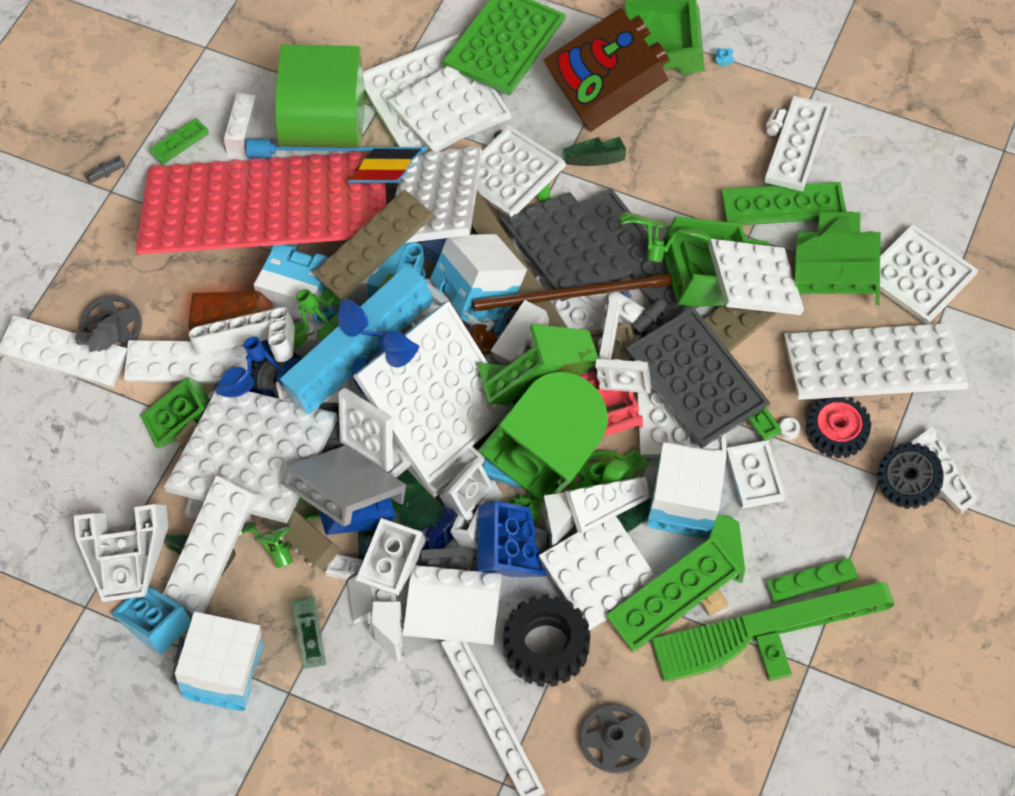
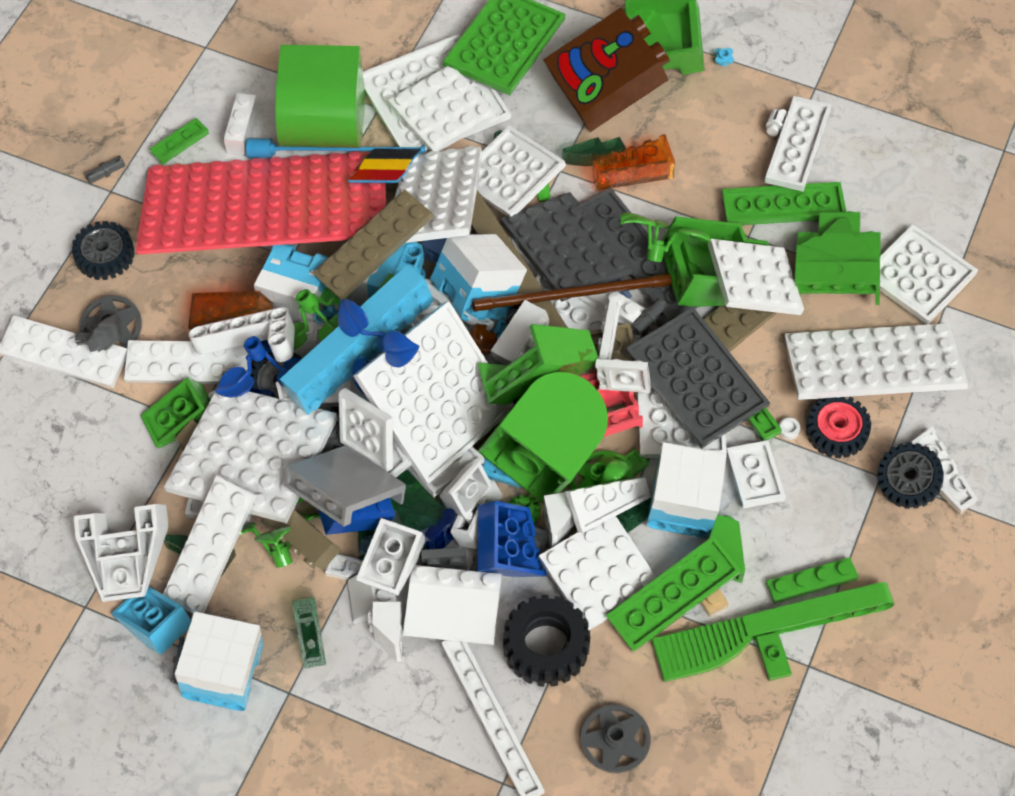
none -> wheel [72,221,135,280]
none -> clear orange wedge [592,134,675,191]

